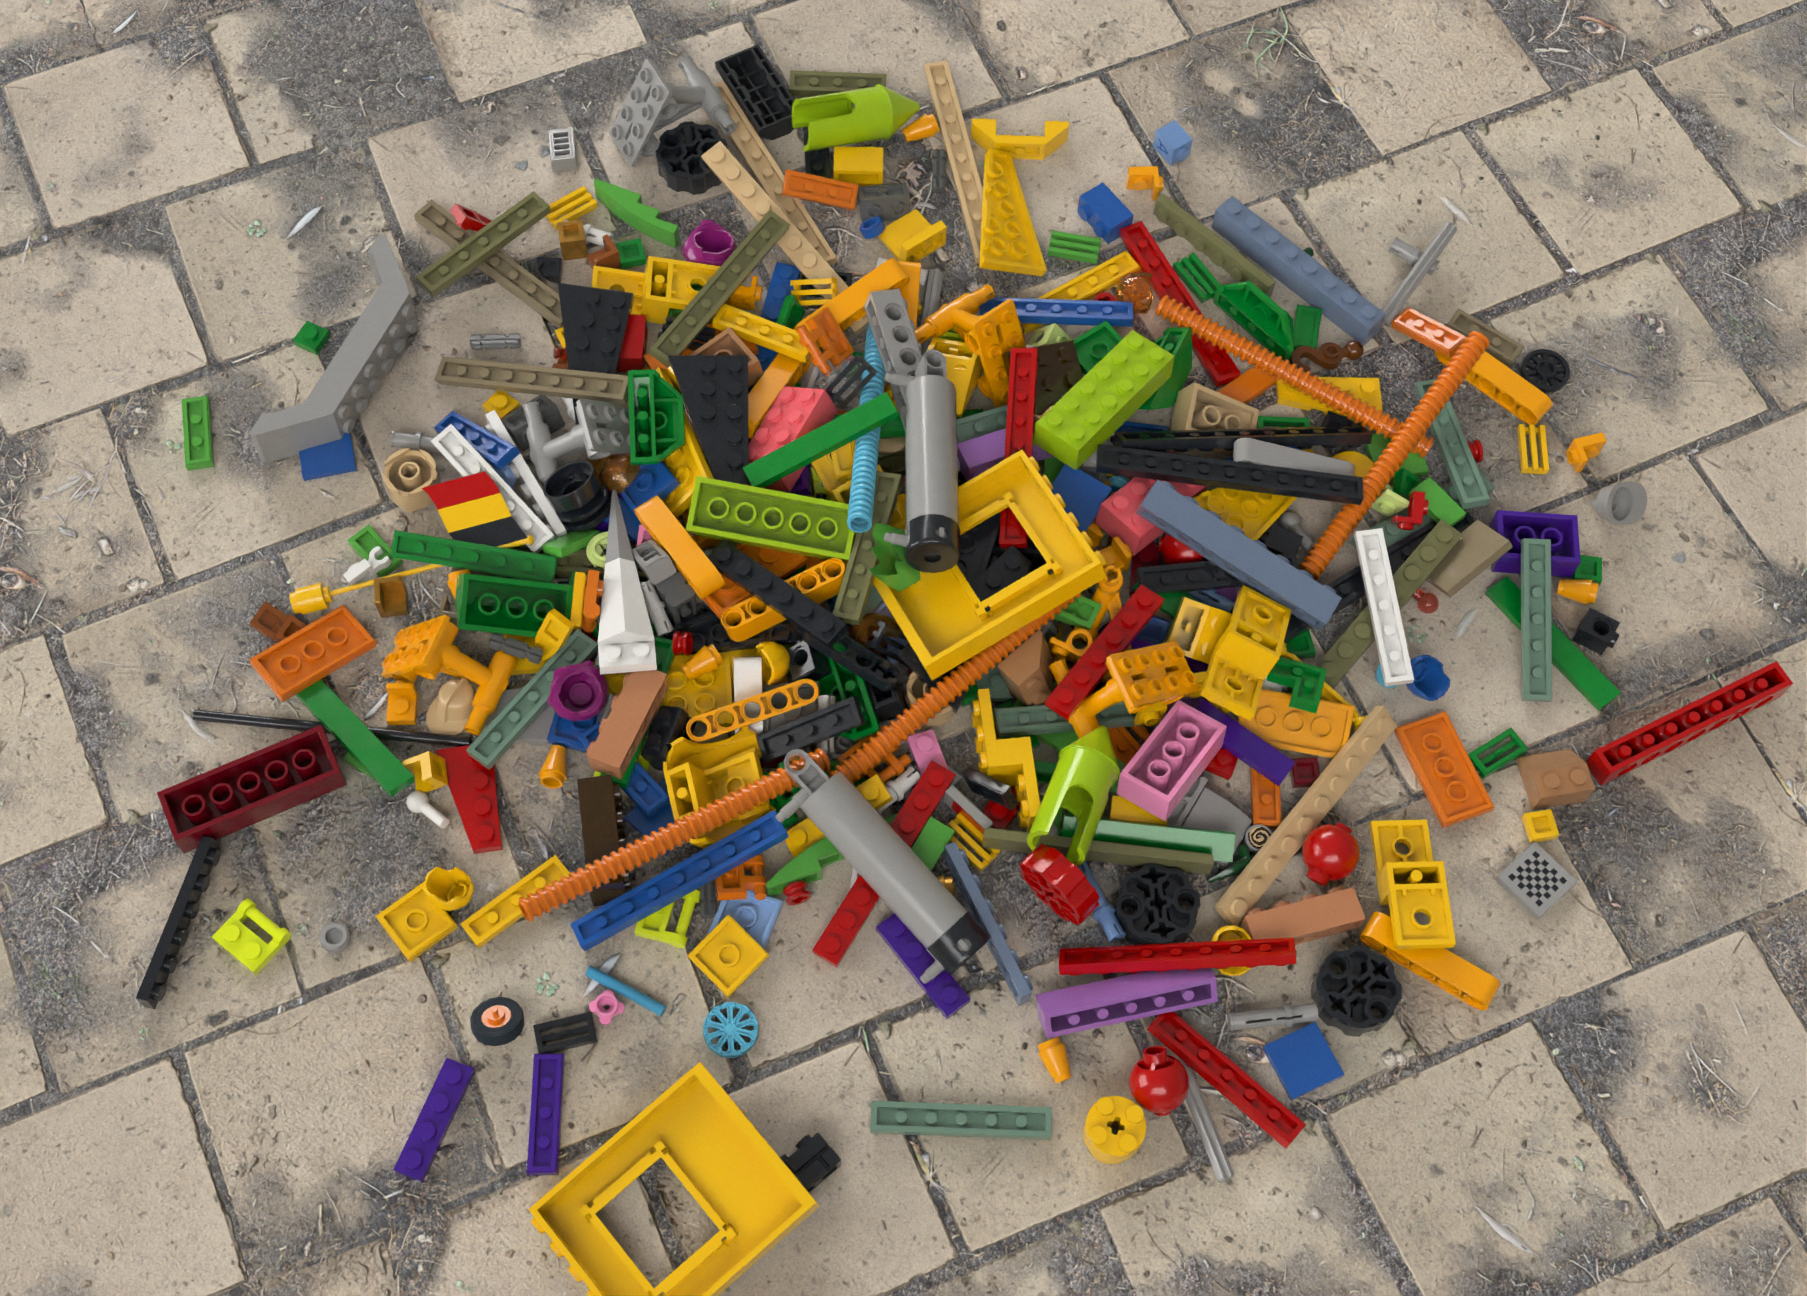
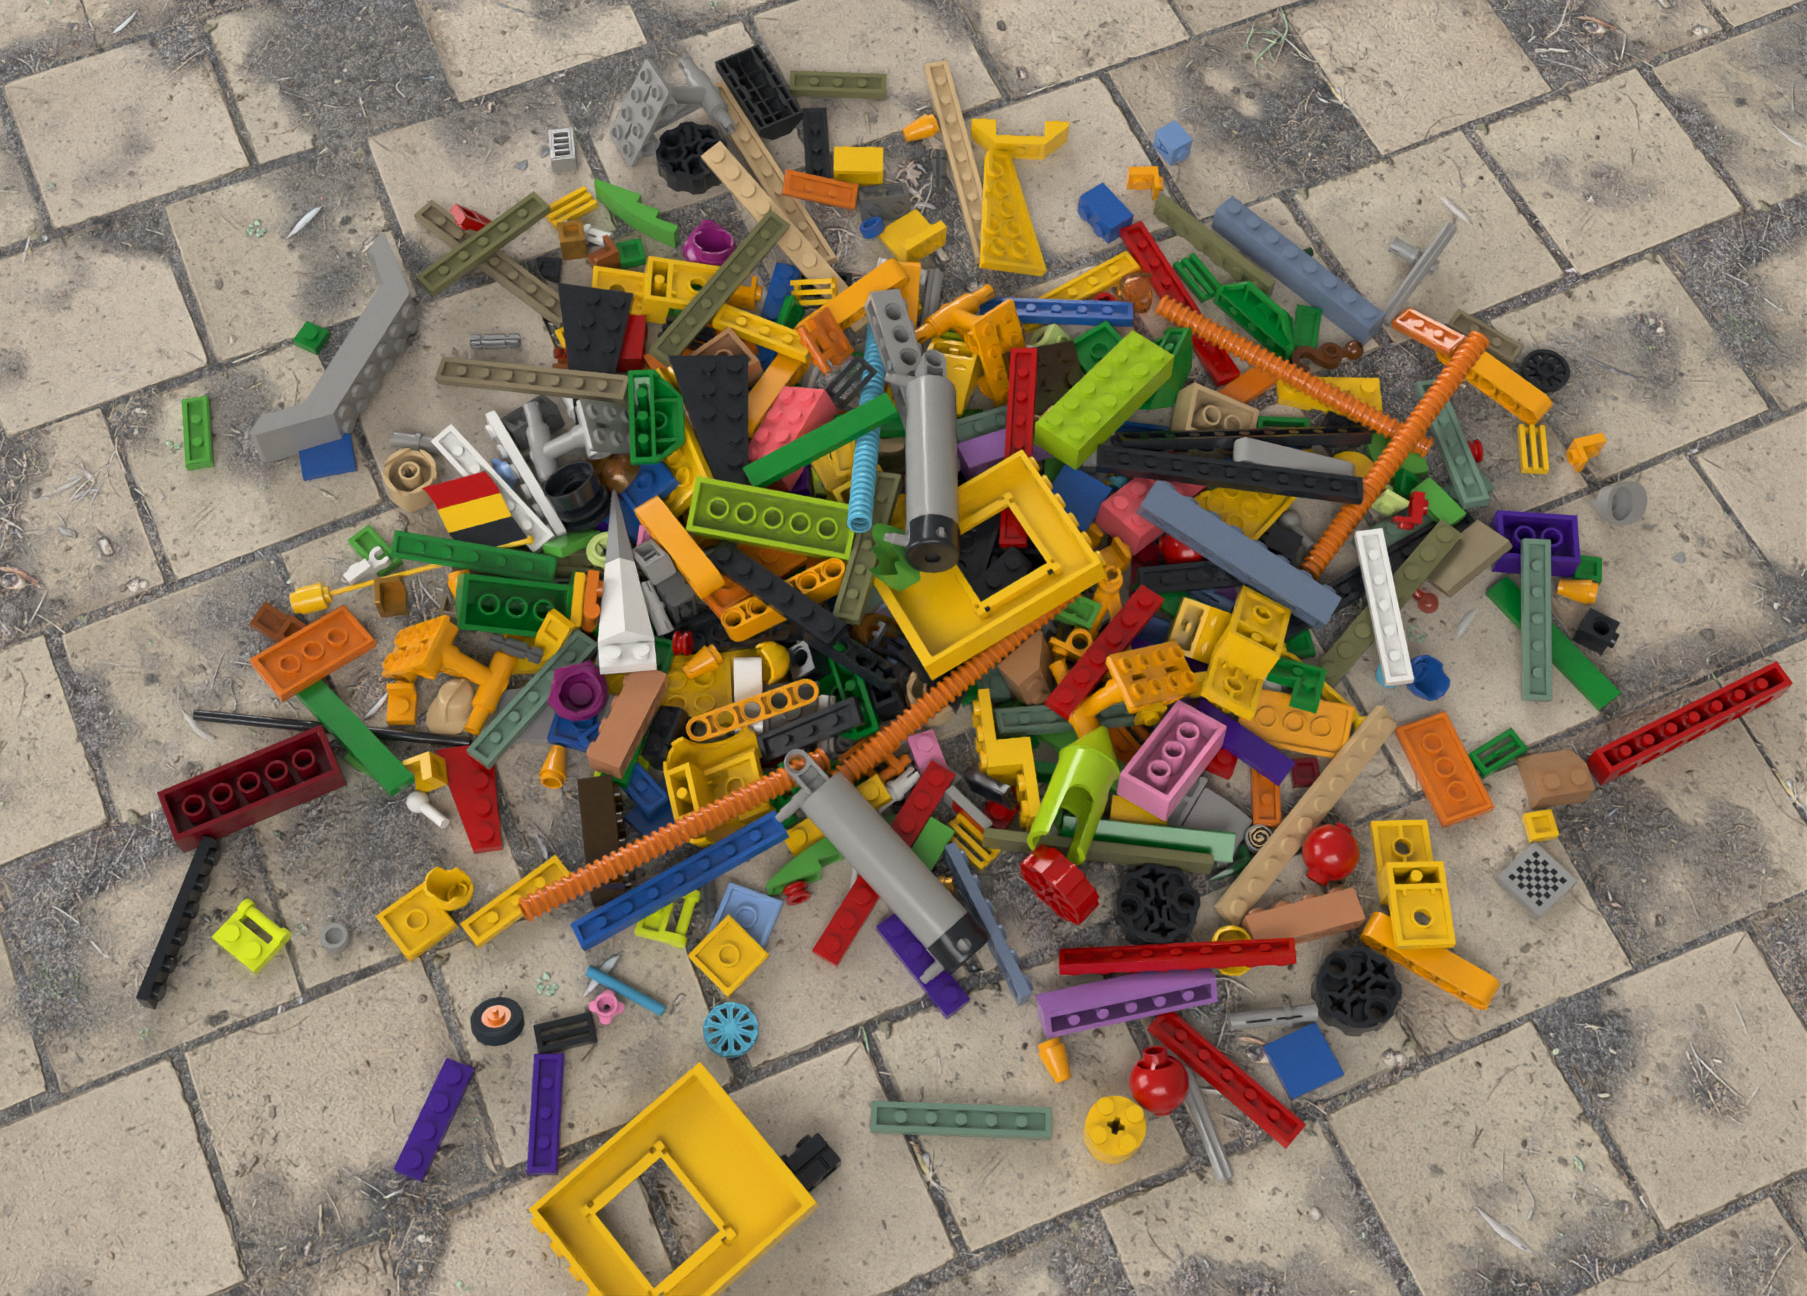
blue tile [434,411,520,470] -> none
yellow plate [482,390,520,419] -> none
orange plate [715,854,767,901] -> none
lime piece [792,84,920,152] -> none
bright green tile [1047,230,1101,264] -> none
medium blue pin [1077,860,1126,943] -> none

